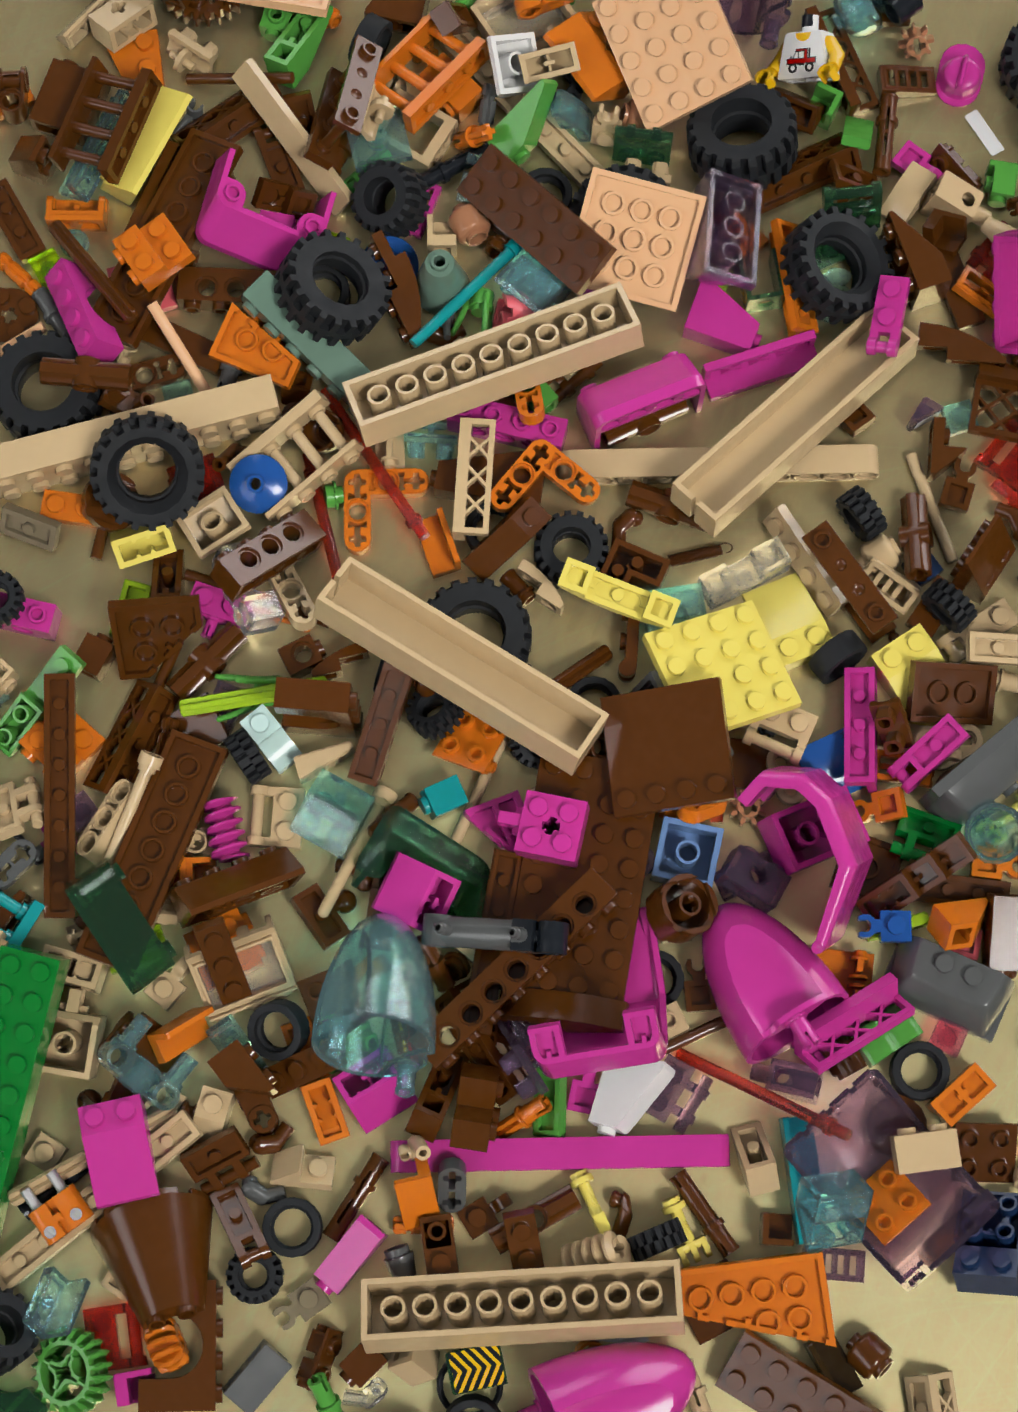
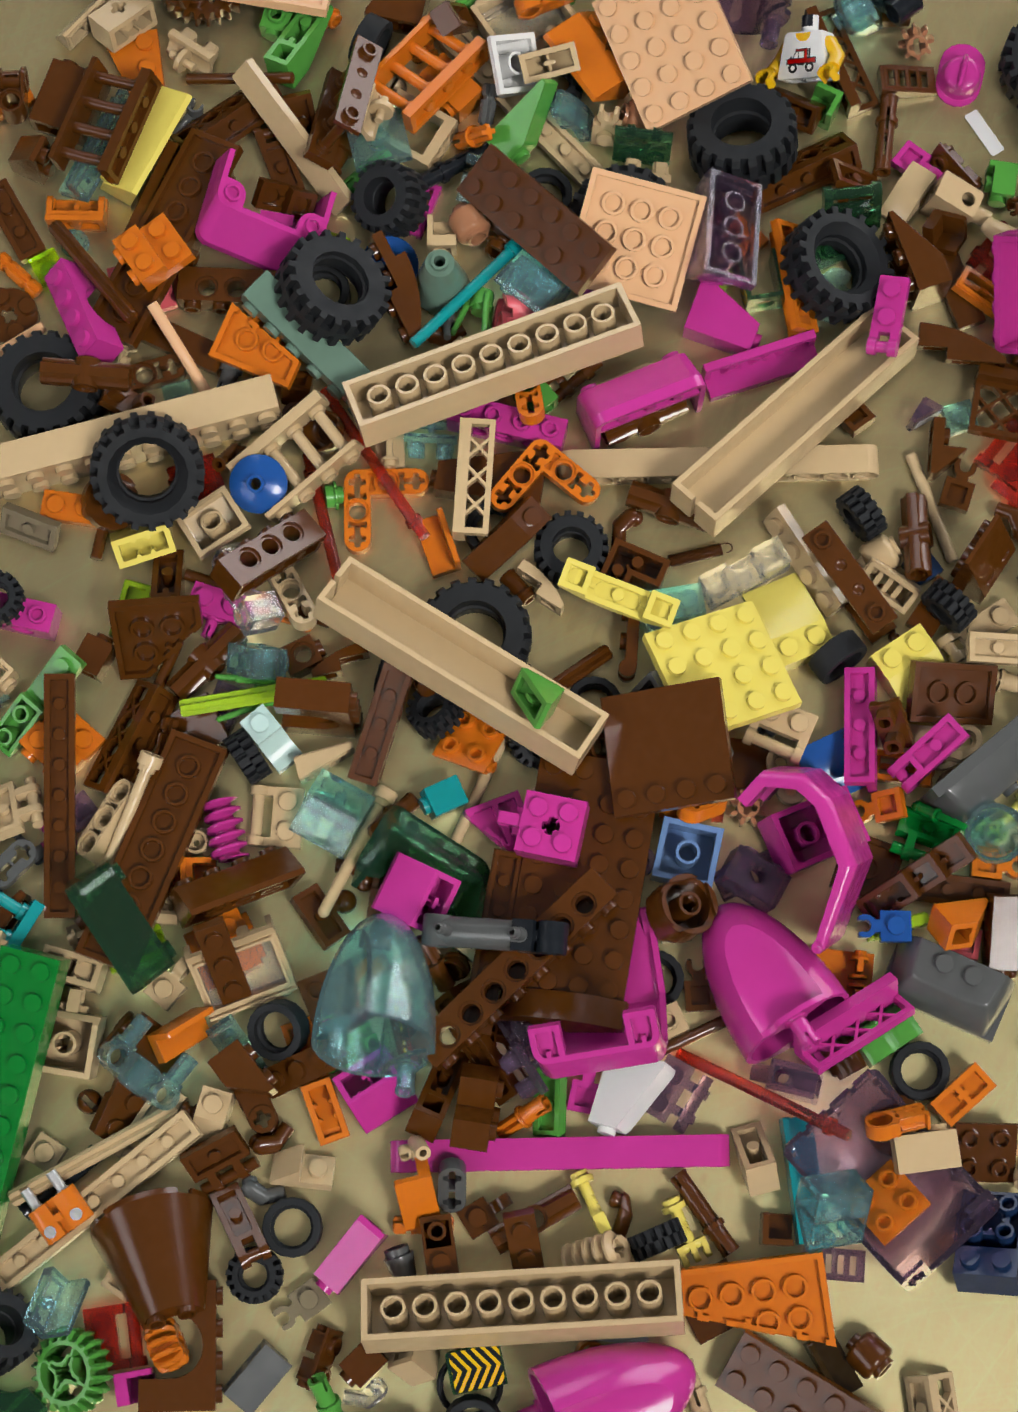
dark grey pin [31,287,69,338] -> none
dark pink slope [77,1094,160,1209] -> none
reddish brown pin [322,1152,390,1243] -> none
bright green tile [841,115,874,150] -> none
clear pink plate [928,1017,969,1059] -> none
none -> clear light blue brick [226,642,289,680]
none -> bright green slope [510,668,565,729]
none -> orange piece [864,1103,931,1142]
none -> green piece [911,800,968,832]

